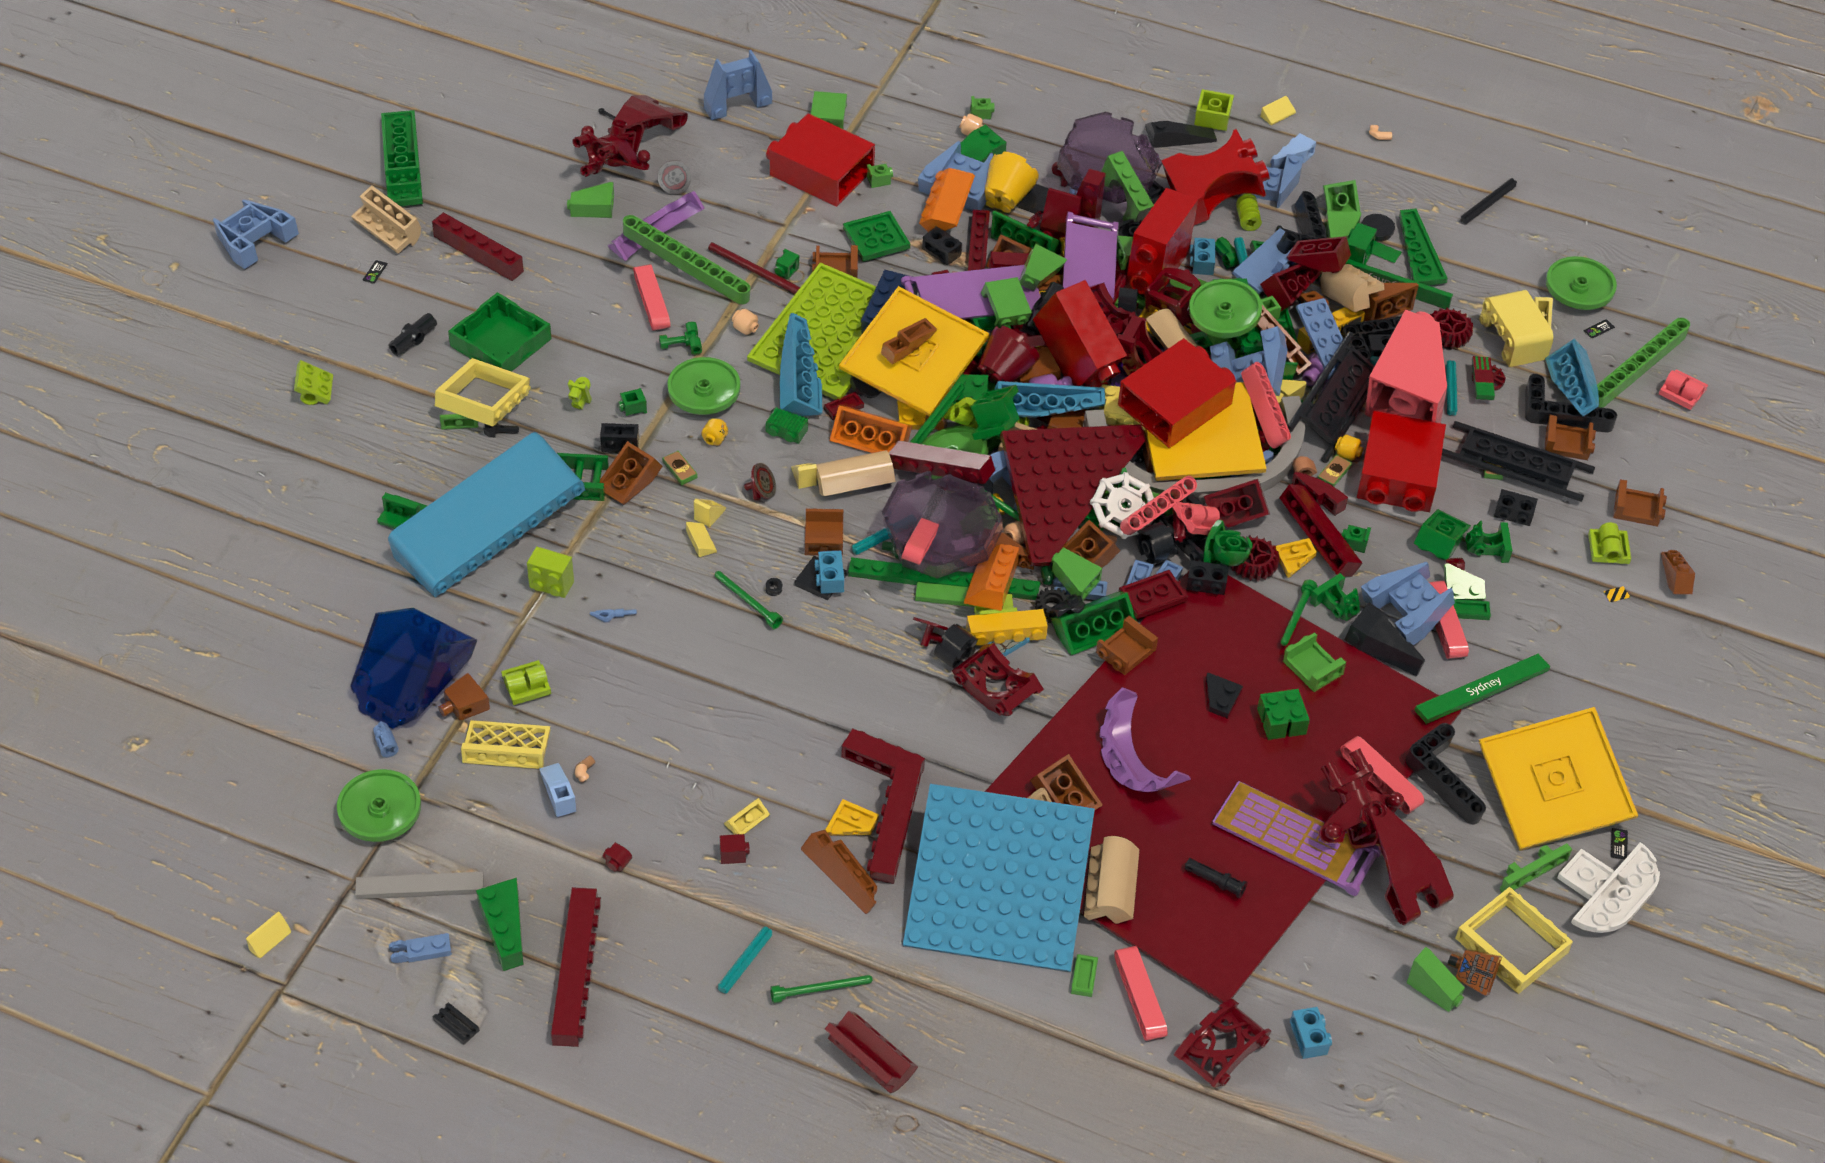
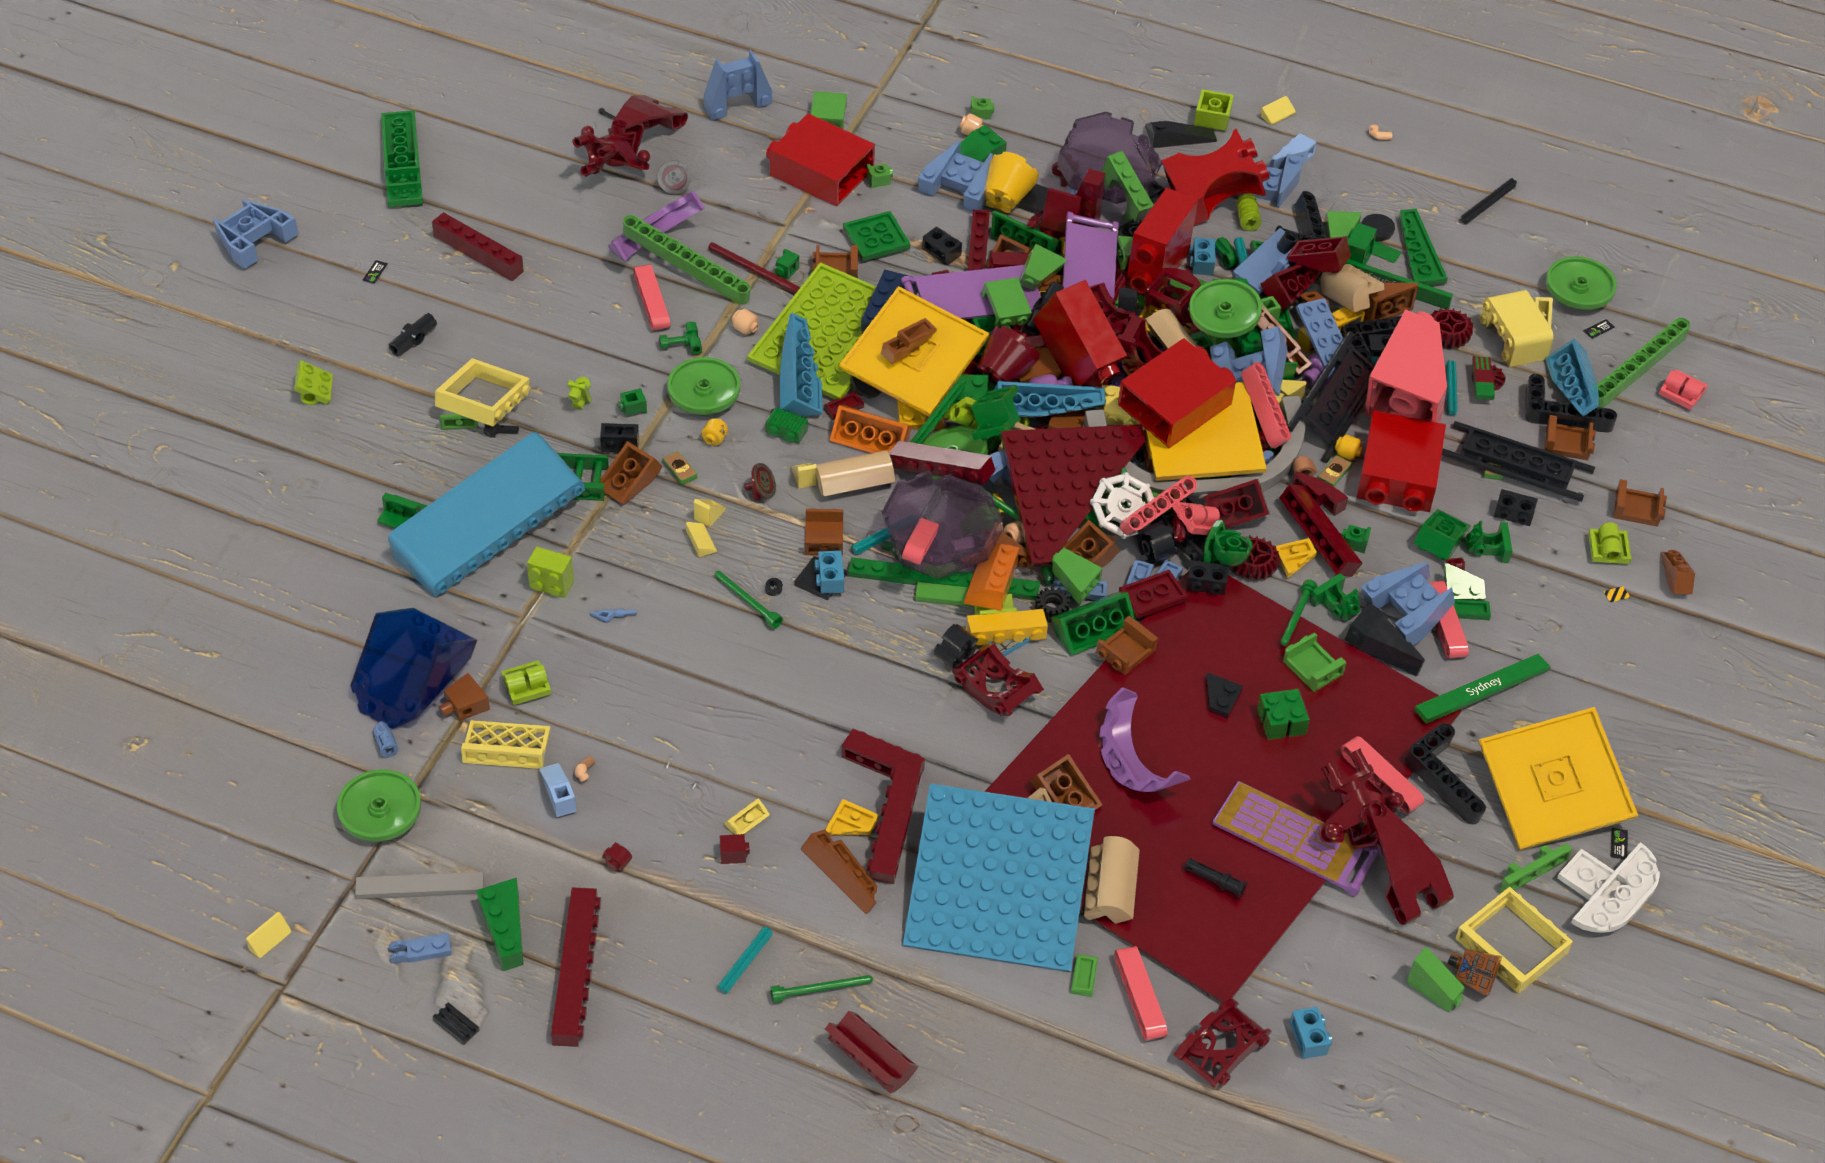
tan brick [351,185,421,254] -> none
green tile [448,292,552,372] -> none
bright green slope [567,182,614,218] -> none
dark red shield [912,617,948,647] -> none
orange slope [919,168,975,232] -> none
black plate [1050,594,1085,617] -> none
bright green slope [1323,180,1360,212] -> none

